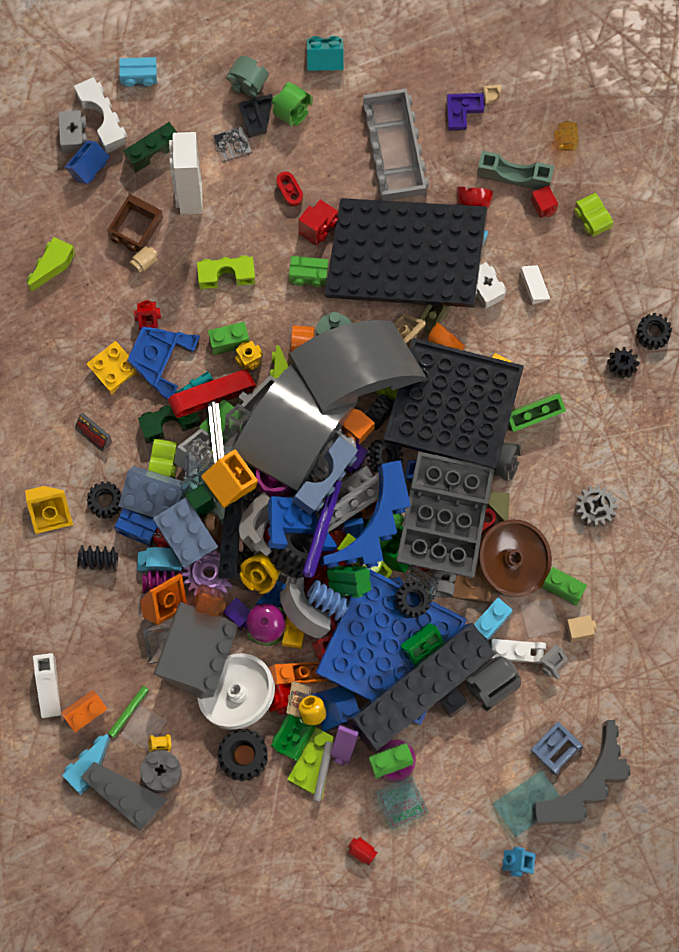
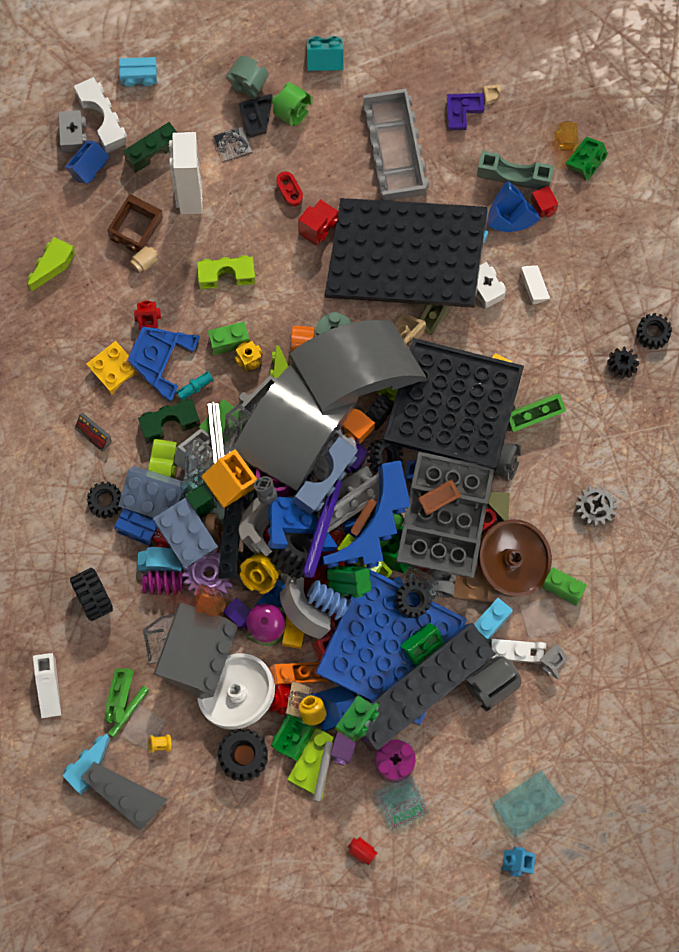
yellow slope [25,486,73,534] -> none
orange brick [61,690,108,732] -> none
black piece [77,545,119,571] -> none
orange slope [140,574,187,625] -> none
flat silver brick [140,750,182,794] -> none
red beam [167,369,256,418] -> none
bright green brick [289,256,328,288] -> none
bright green brick [369,743,414,779] -> none
orange cylinder [428,322,466,350] -> none
black brick [438,687,467,718] -> none
red cylinder [456,187,494,209] -> none
sand blue plate [530,722,583,775] -> none
dark grey arch [532,720,630,825] -> none
tan brick [566,615,597,642] -> none
lime brick [574,193,614,237] -> none
none -> black tyre [70,567,113,621]
none -> bright green hinge [104,668,134,723]
none -> dark grey wheel [254,476,277,504]
none -> green bracket [335,696,380,742]
none -> dark orange tile [350,499,377,536]
none -> dark orange tile [417,479,461,515]
none -> blue brick [488,181,540,232]
none -> green bracket [566,136,608,180]

